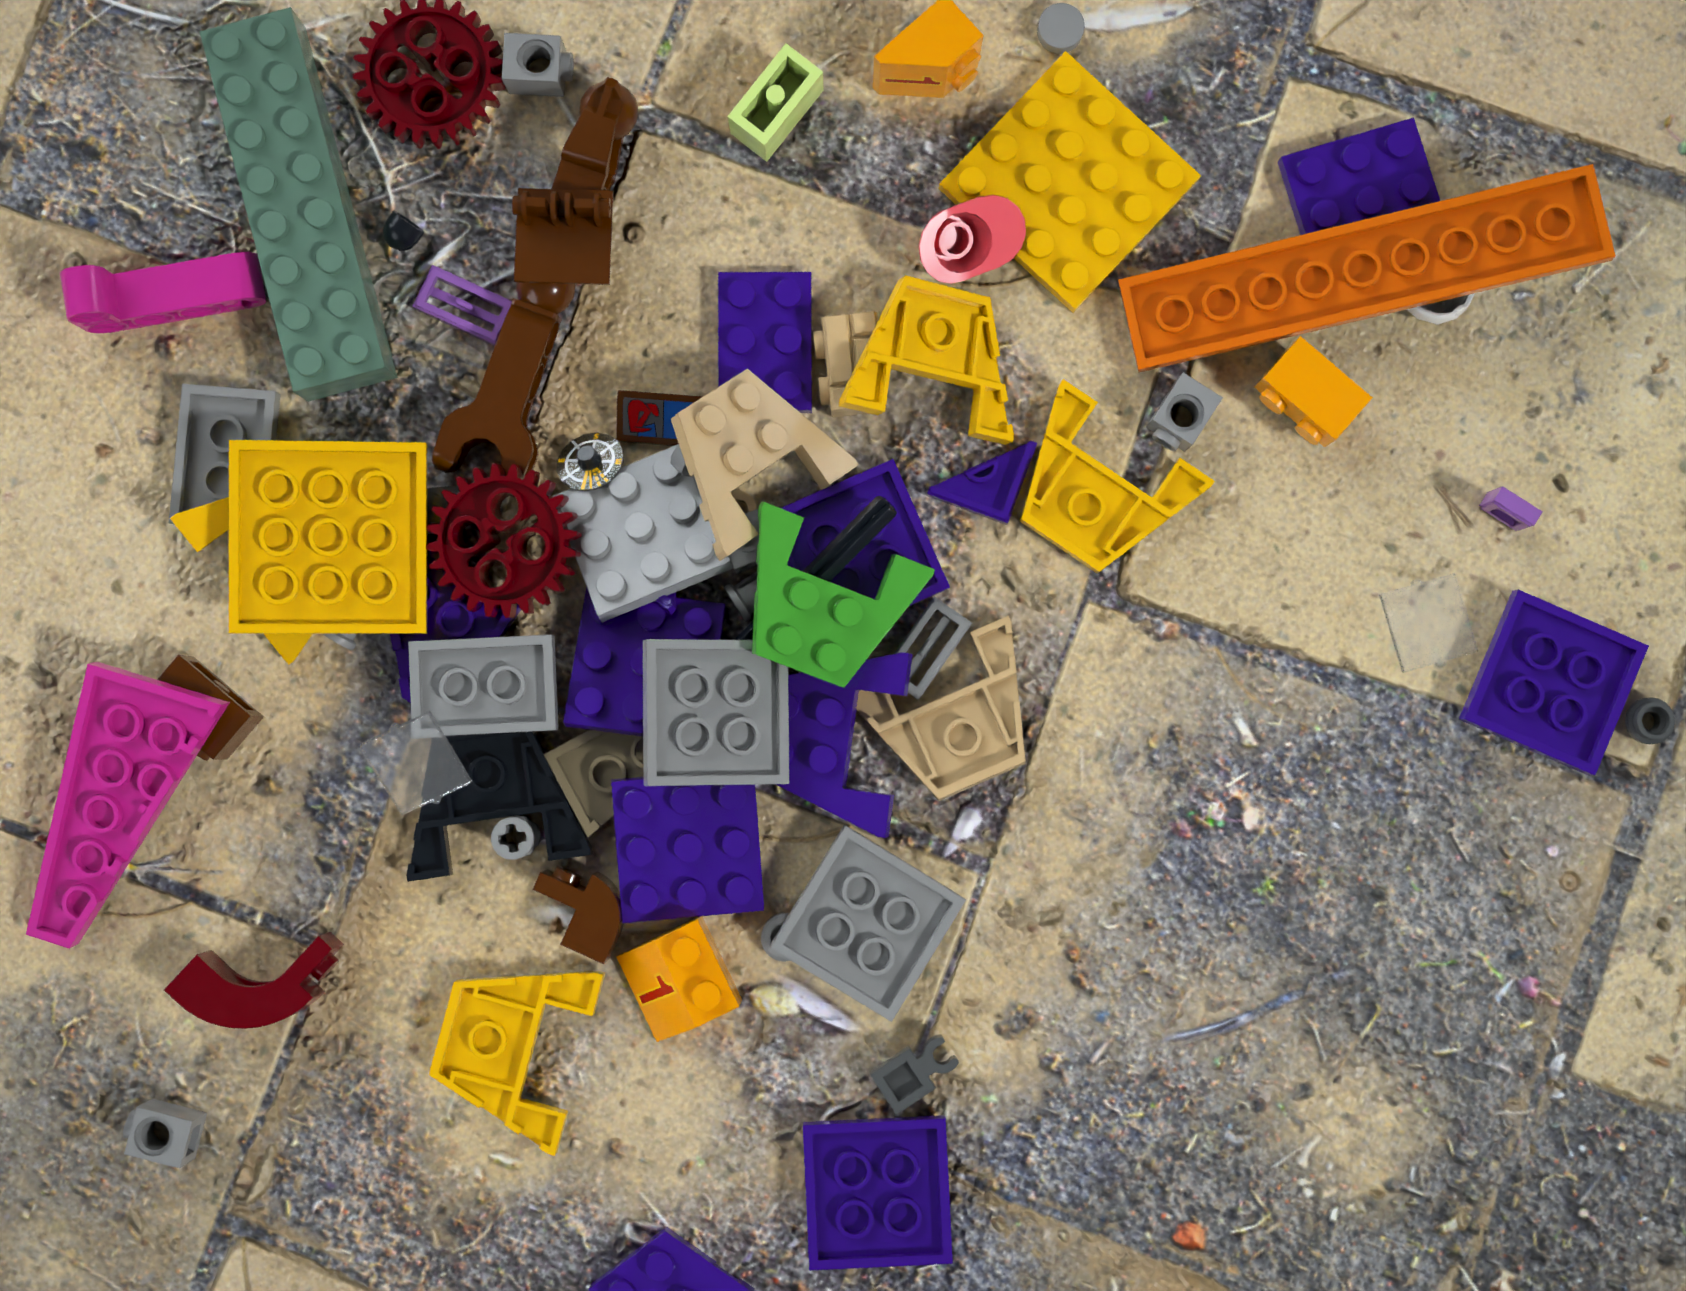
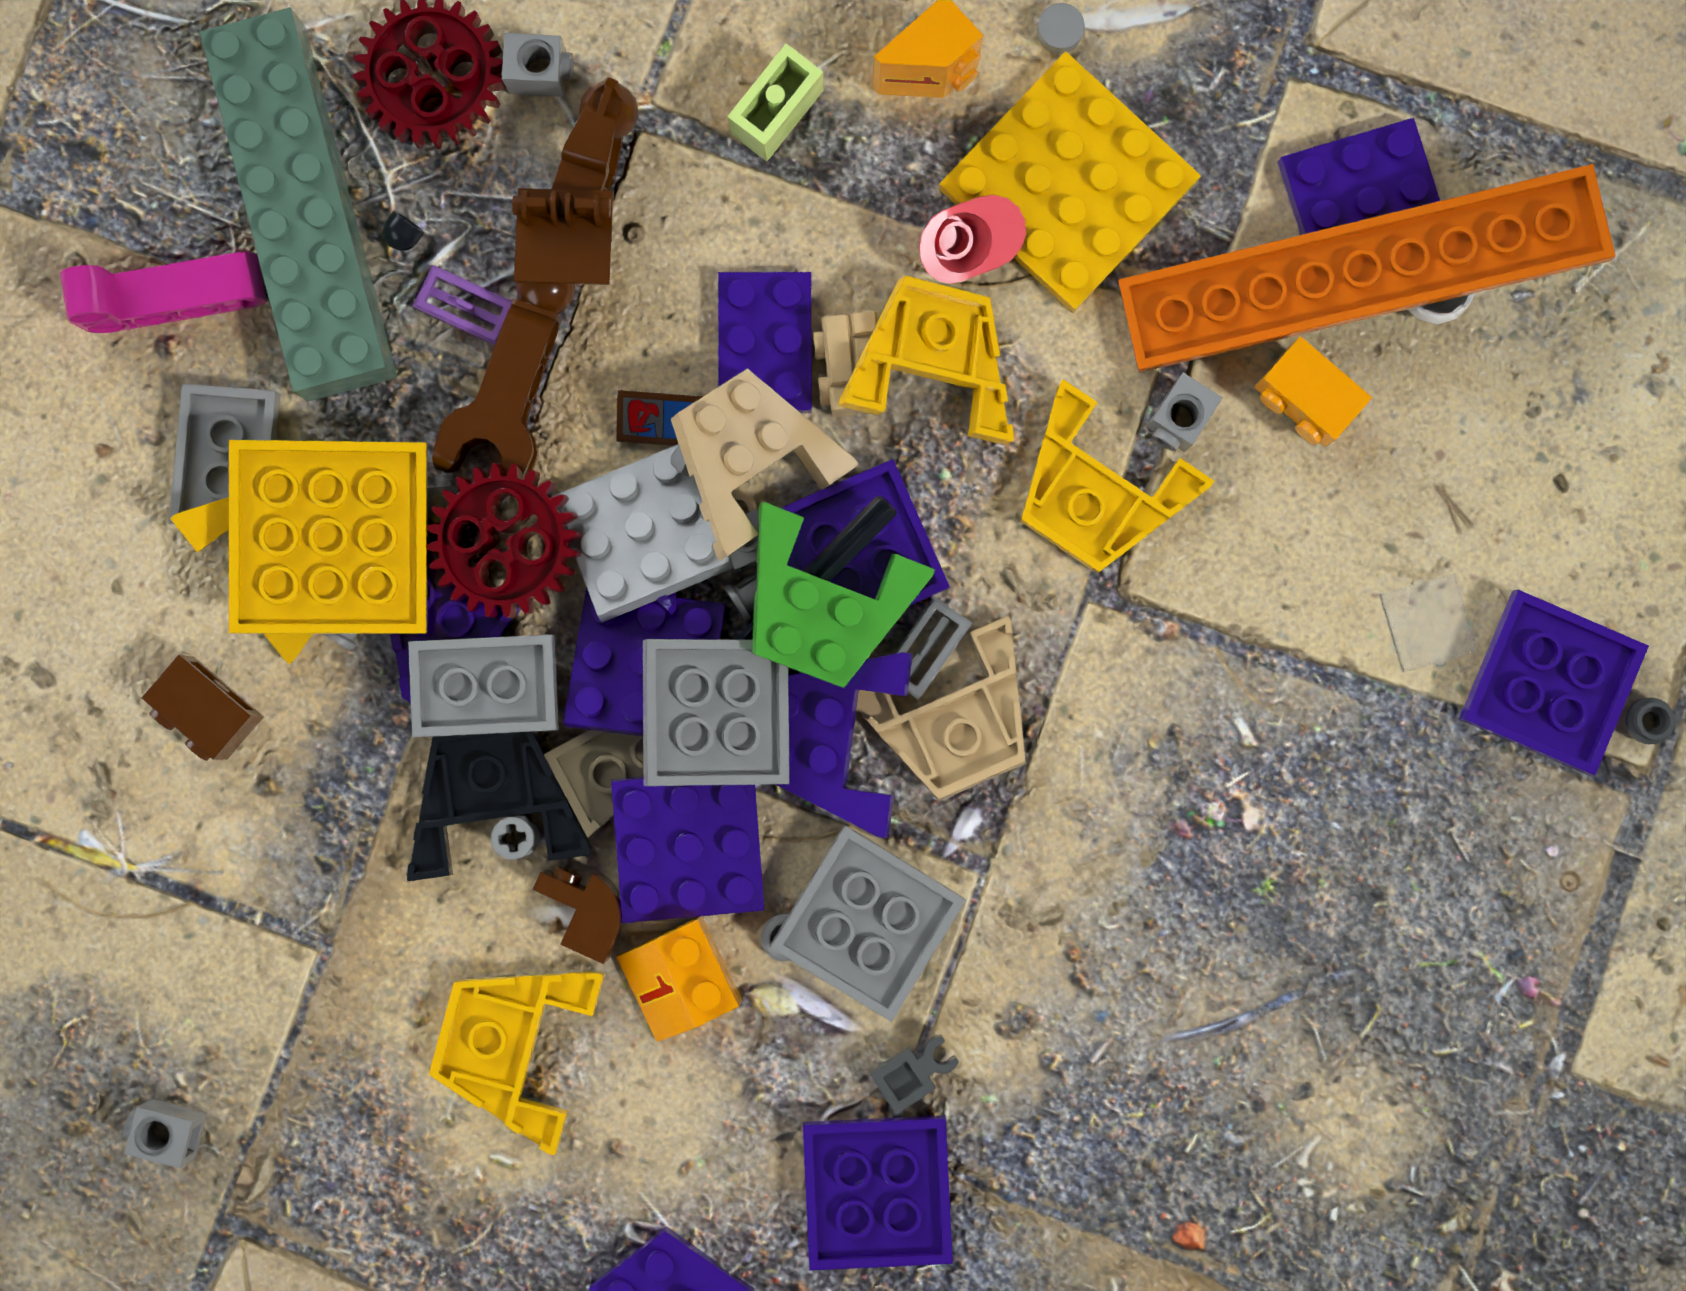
dark pink wing [26,662,230,949] -> none
dark red arch [164,932,344,1029] -> none
clear piece [359,711,472,816] -> none
clear smoke piece [556,433,624,491] -> none
dark purple tile [926,441,1037,525] -> none
medium lavender tile [1479,486,1543,531] -> none

